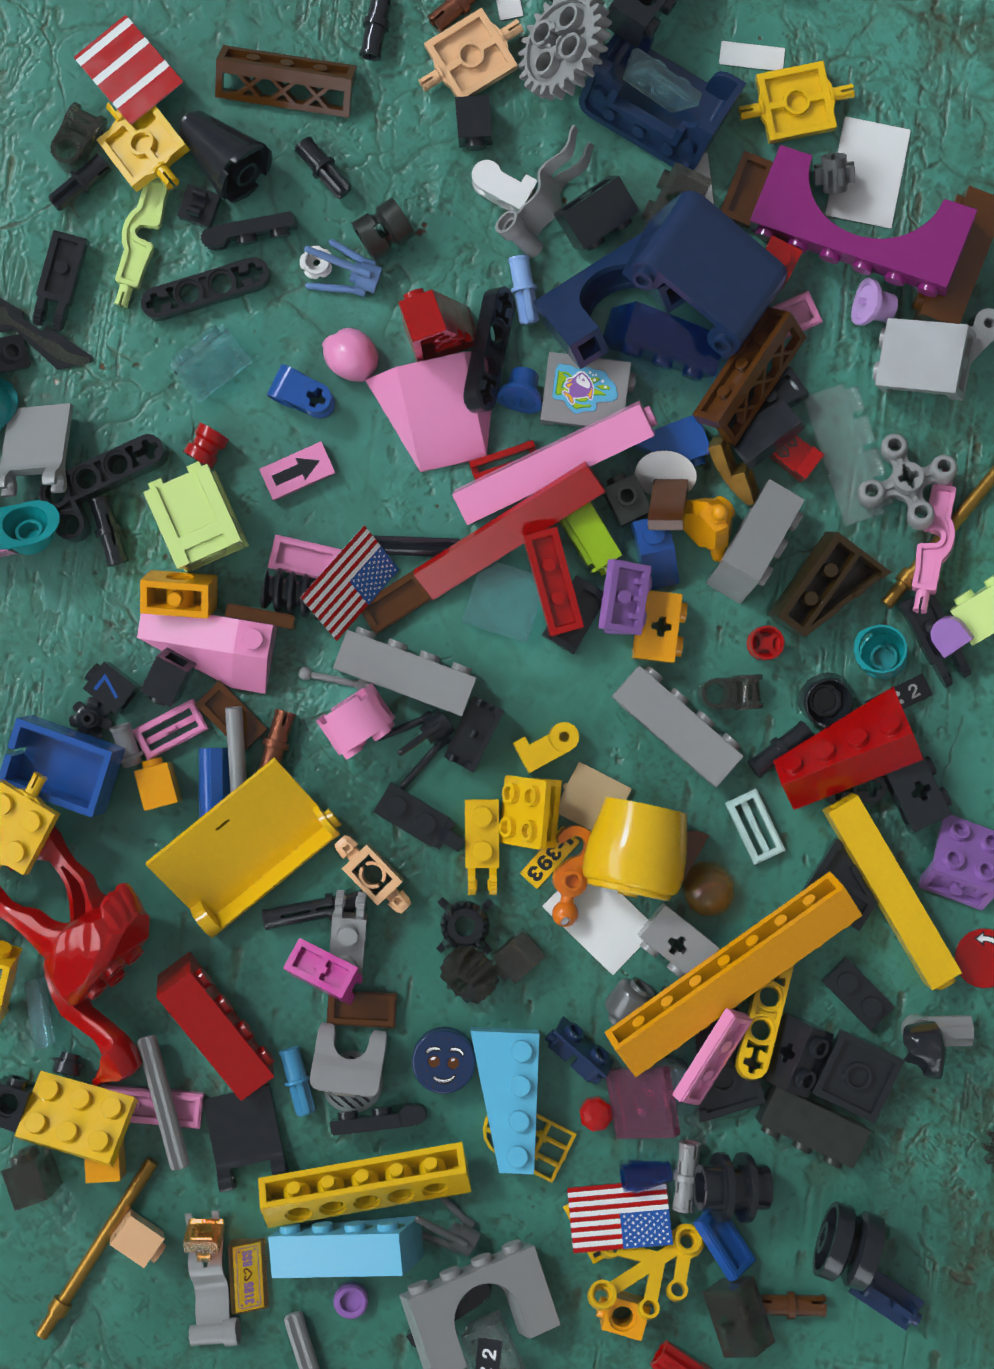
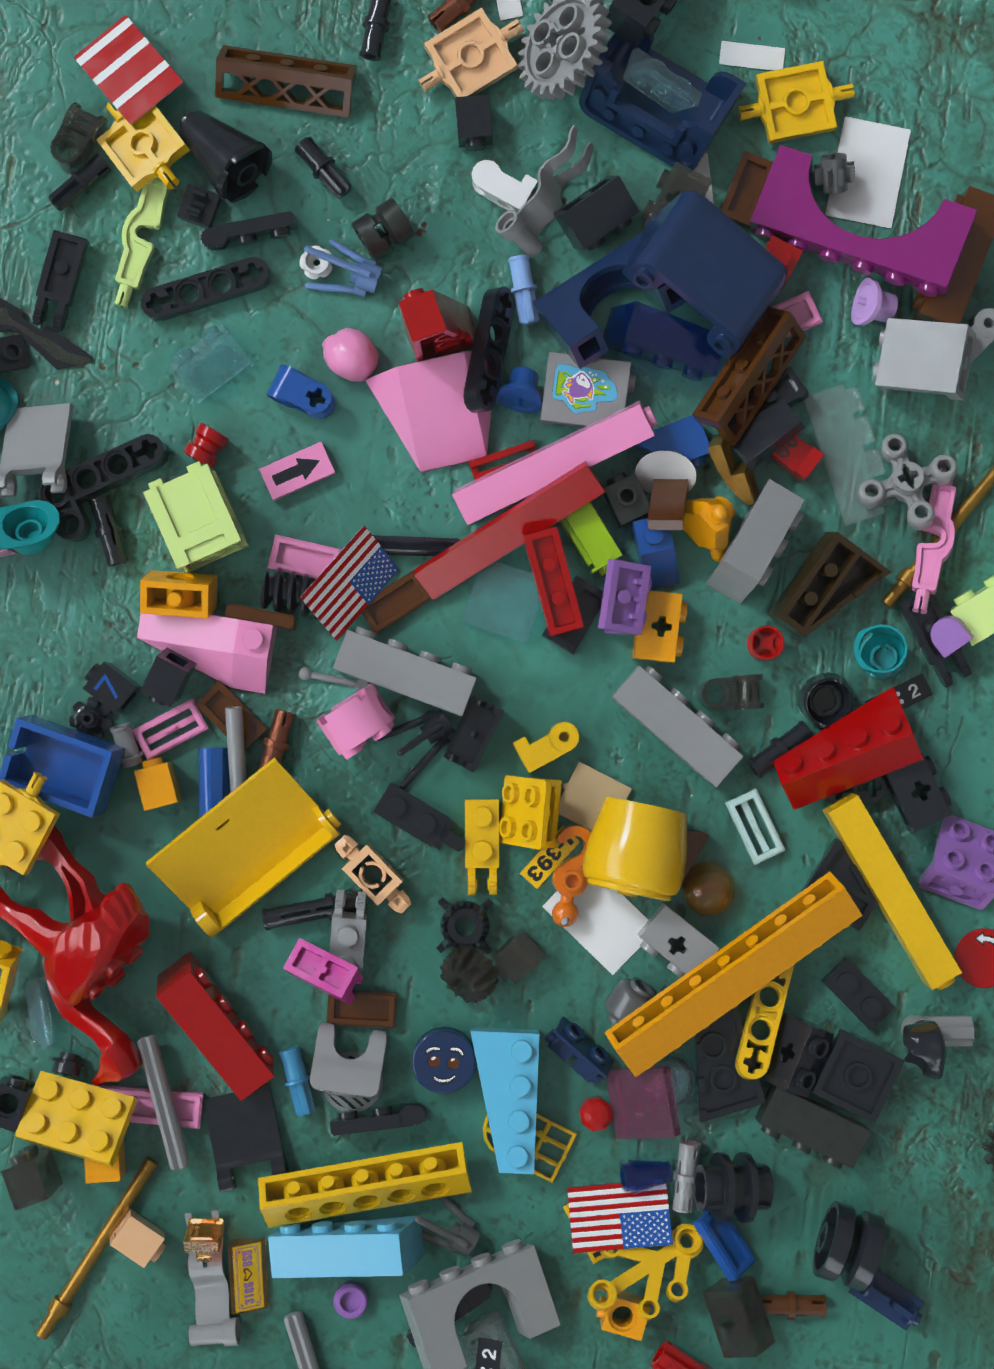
bright pink tile [672,1008,753,1106] -> none

